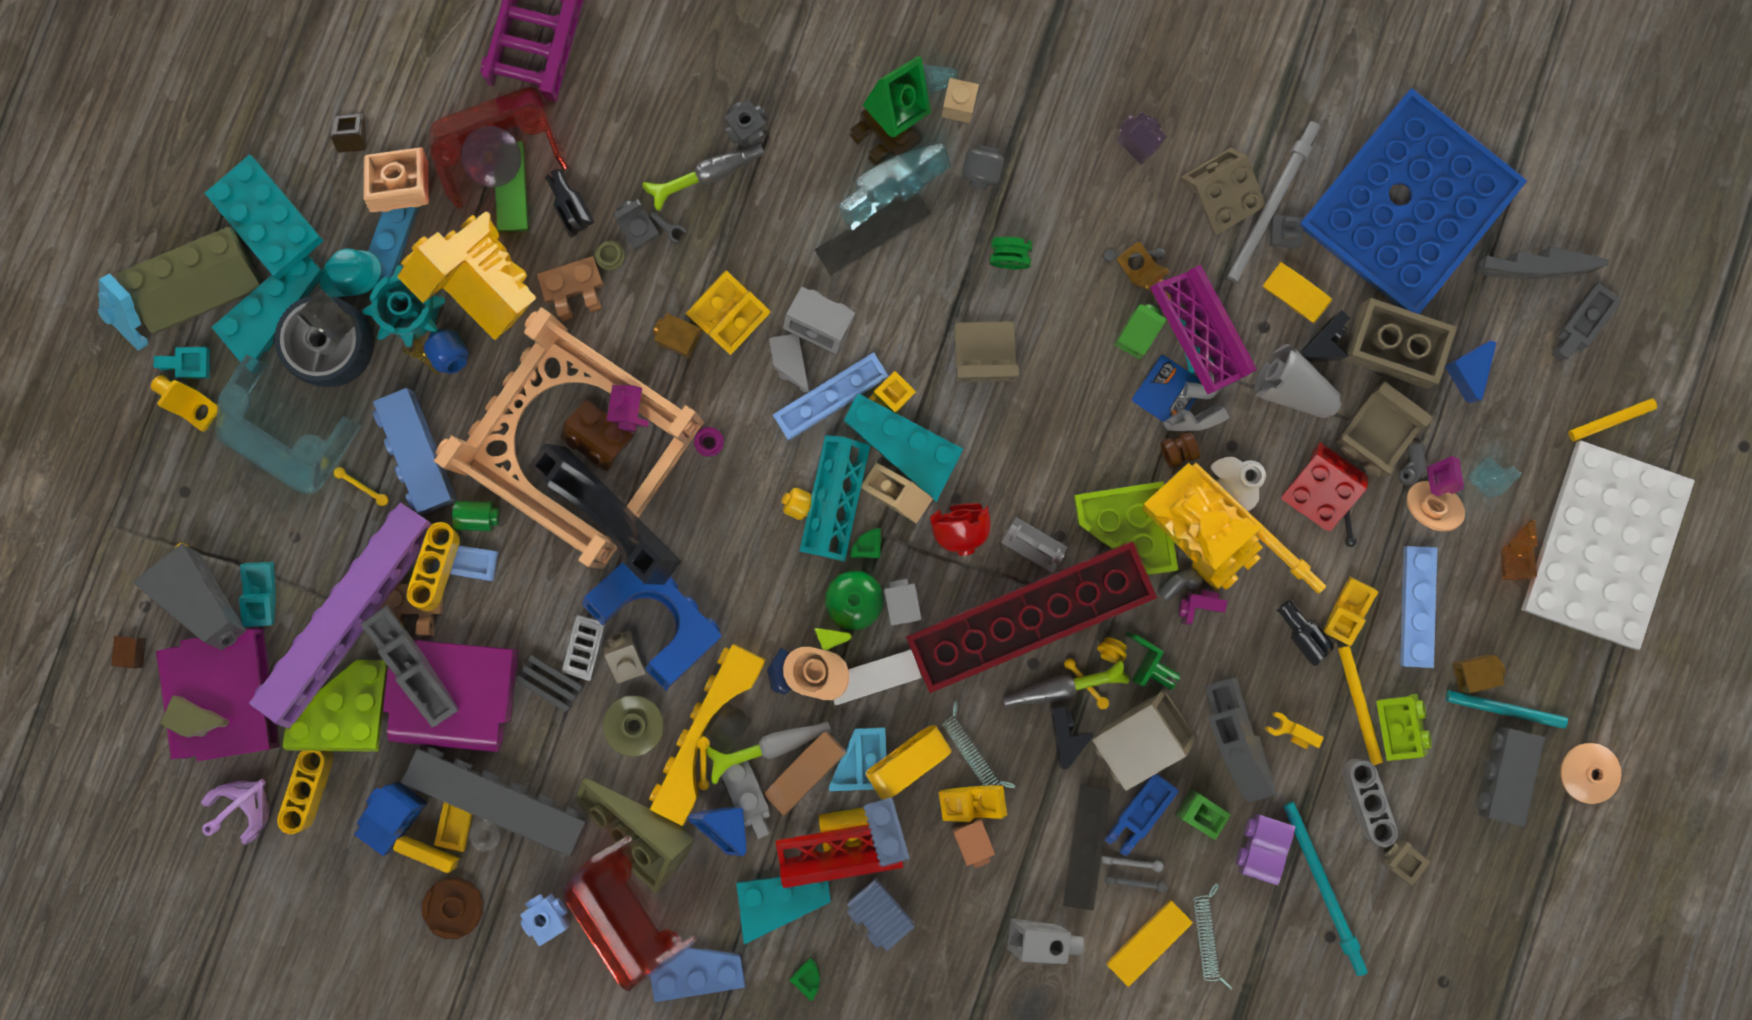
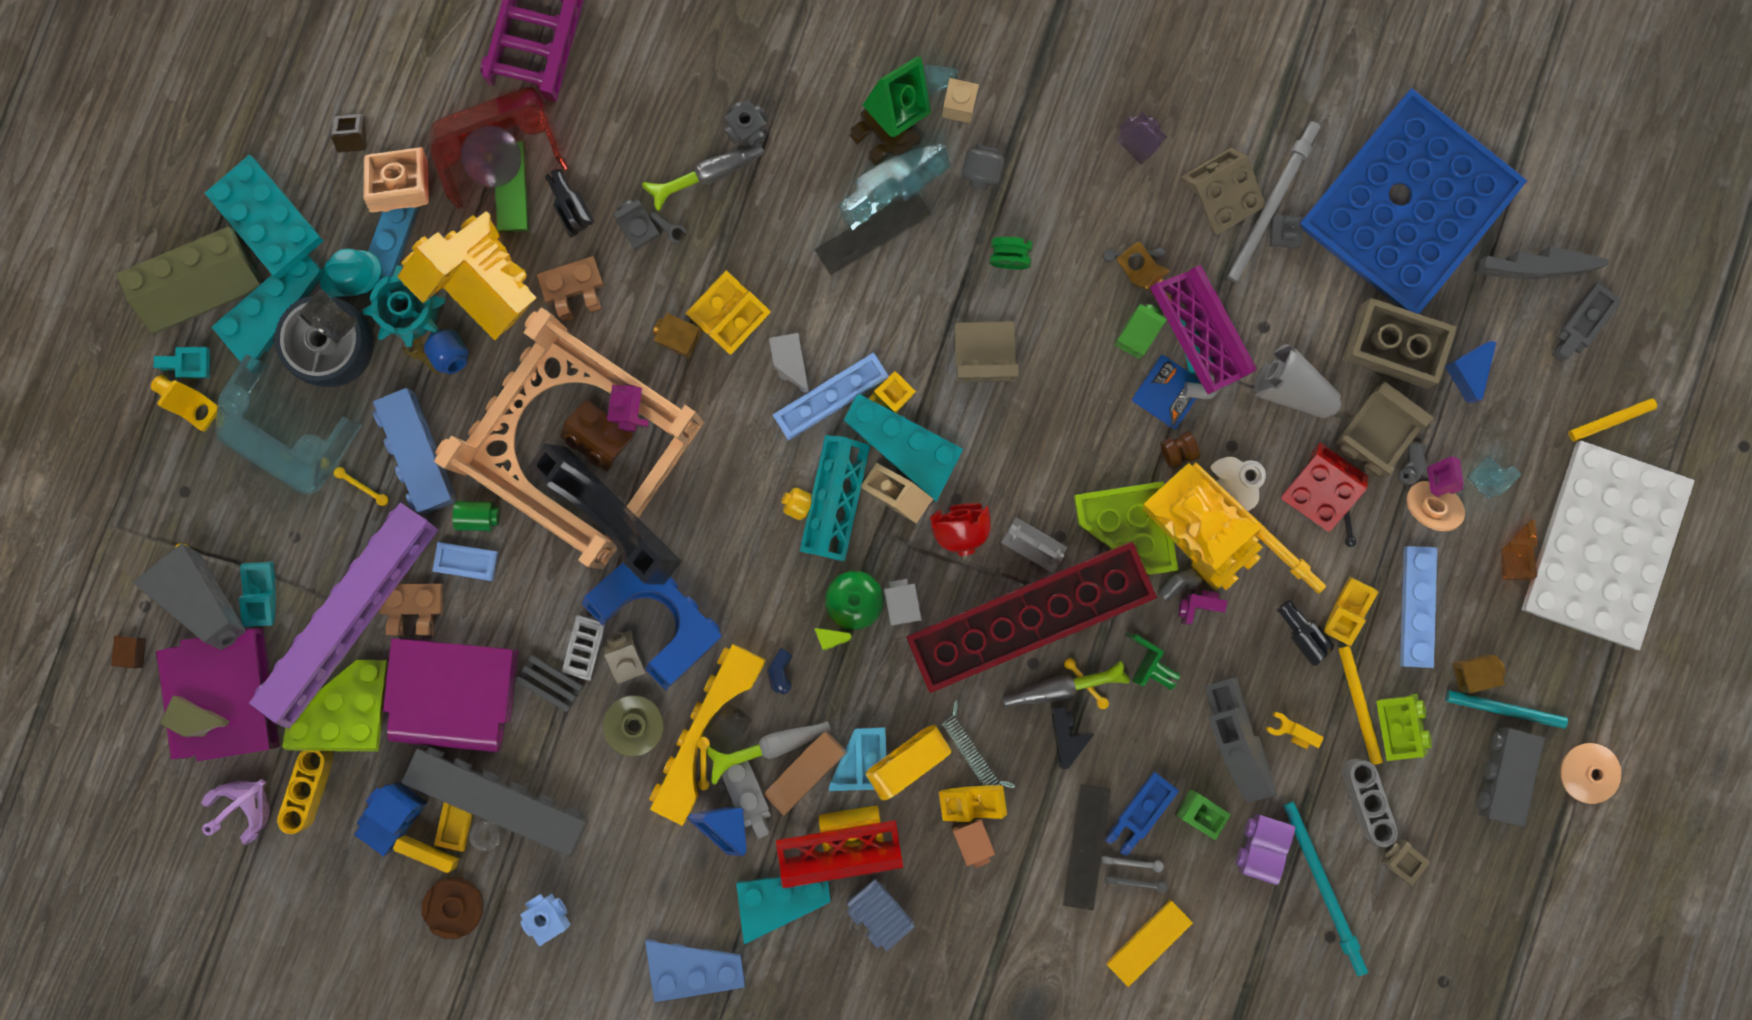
medium azure wing [98,273,148,351] -> none
dark grey slope [360,605,459,728] -> none
yellow beam [407,522,460,612] -> none
clear red windscreen [563,836,697,991] -> none
olive wedge [576,778,695,894] -> none
olive plate [595,241,625,271] -> none
magenta plate [694,427,724,457] -> none
light grey brick [783,287,855,354] -> none
light nougat piece [783,647,849,700] -> none
green tile [789,956,820,1001] -> none
white tile [834,649,921,706] -> none
green tile [850,528,881,558] -> none
sand blue brick [863,798,910,867] -> none
light grey torso [1007,918,1084,964] -> none
dark tan slope [1092,688,1197,791] -> none
yellow plate [1097,637,1127,663] -> none
light grey slope [1162,404,1230,431] -> none
light aqua piece [1193,883,1232,990] -> none
yellow slope [1263,262,1332,324] -> none
black slope [1299,310,1350,362] -> none

